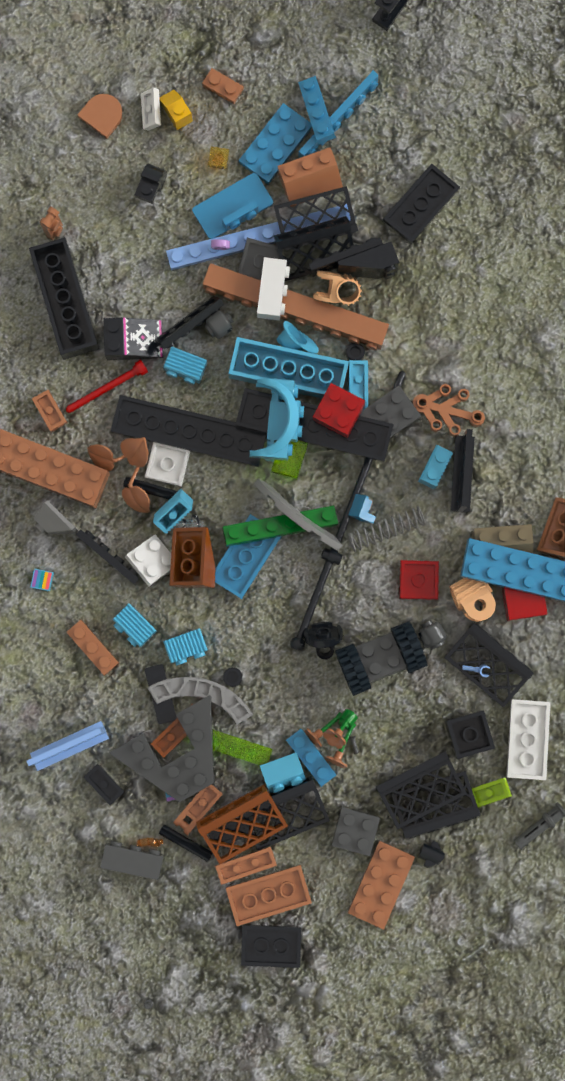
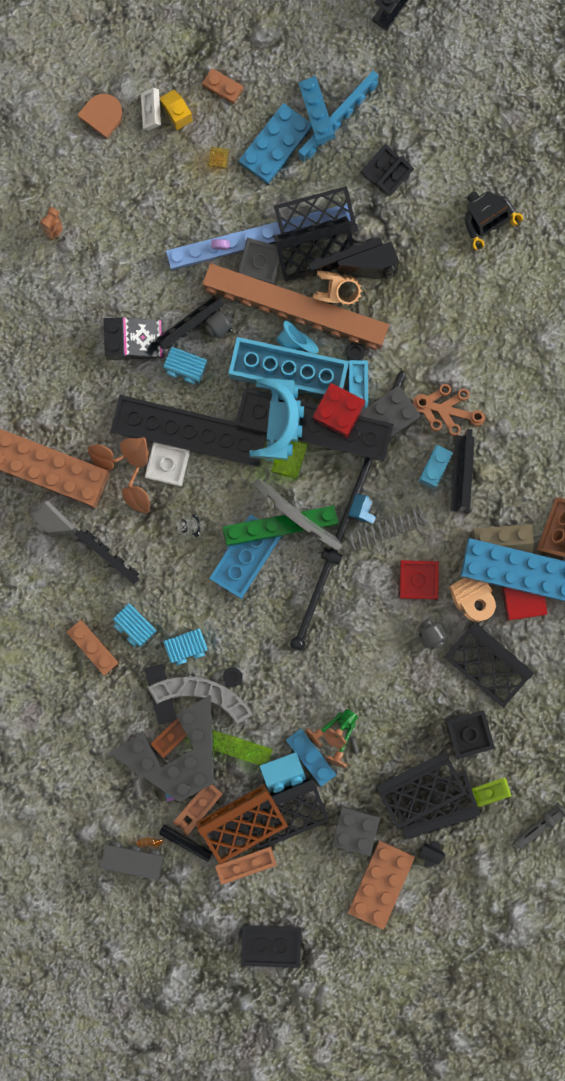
light blue fence [27,721,109,771] -> none
black brick [29,237,100,360] -> none
tile [30,569,54,591] -> none
nougat plate [32,390,67,432] -> none
red piece [66,359,148,413] -> none
black plate [84,763,125,805] -> none
black axle [123,477,178,500] -> none
white plate [125,534,171,587] -> none
black brick [134,163,167,204] -> none
medium azure brick [153,489,193,534] -> none
dark orange slope [169,527,216,588] -> none
dark azure bracket [192,173,273,239] -> none
nougat plate [226,864,312,926] -> none
white brick [257,257,290,321] -> none
nougat slope [278,147,343,207] -> none
black tile [304,622,343,660] -> none
plate [335,621,428,696] -> none
black plate [383,163,460,244] -> none
light blue hand [462,664,490,677] -> none
white plate [506,699,551,780] -> none
none -> black slope [360,144,414,197]
none -> black torso [465,191,523,251]

